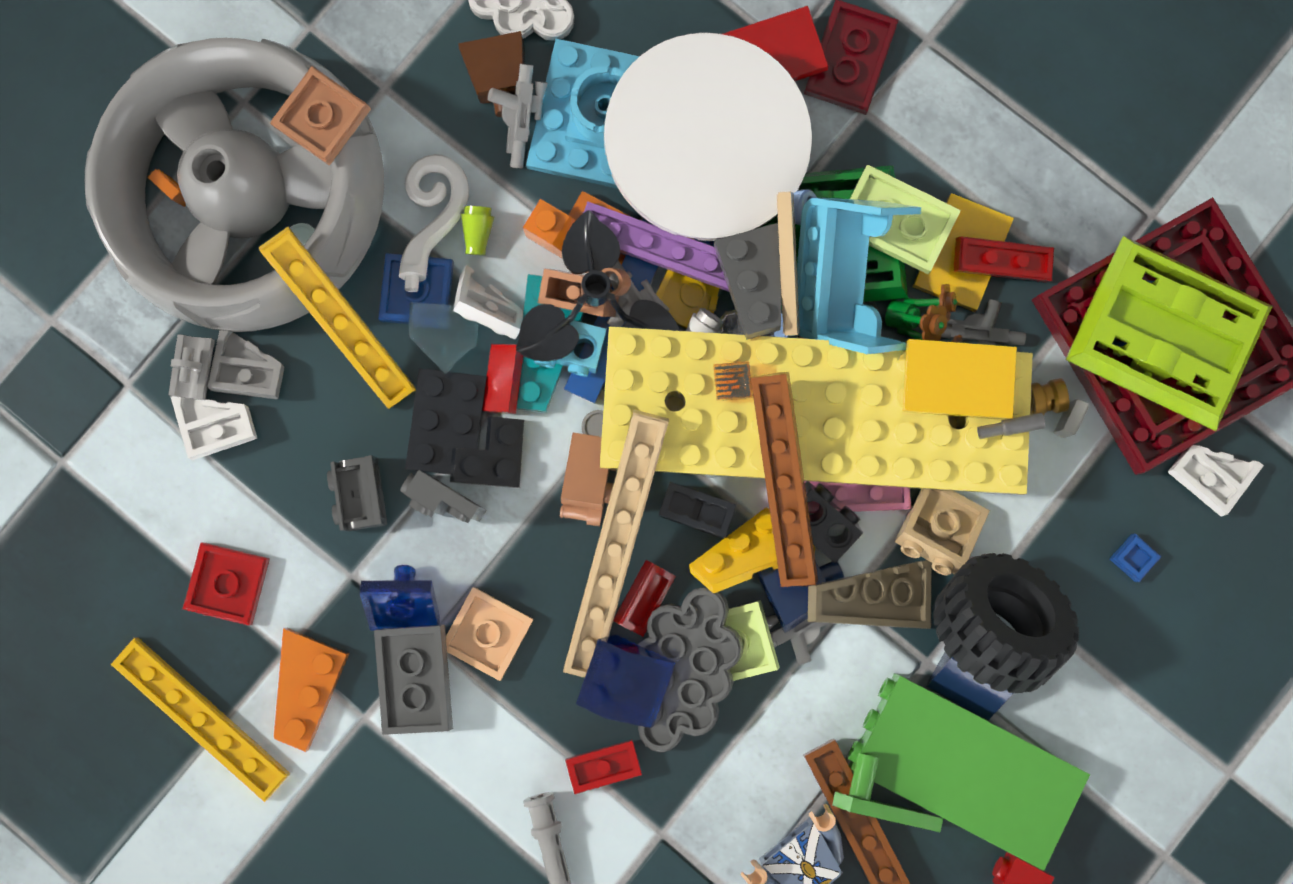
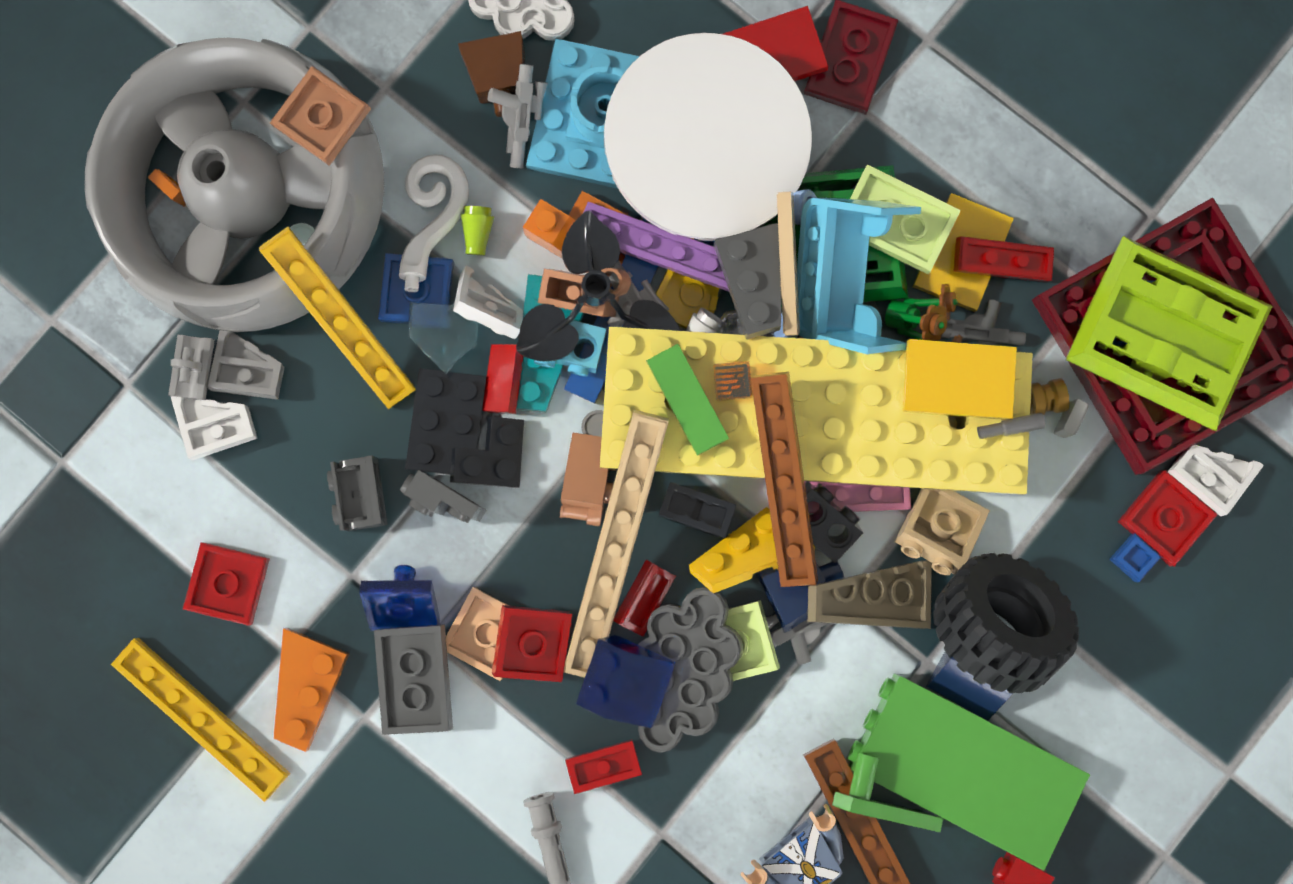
none -> red plate [492,605,572,682]
none -> bright green tile [646,344,729,456]
none -> red tile [1118,470,1218,566]

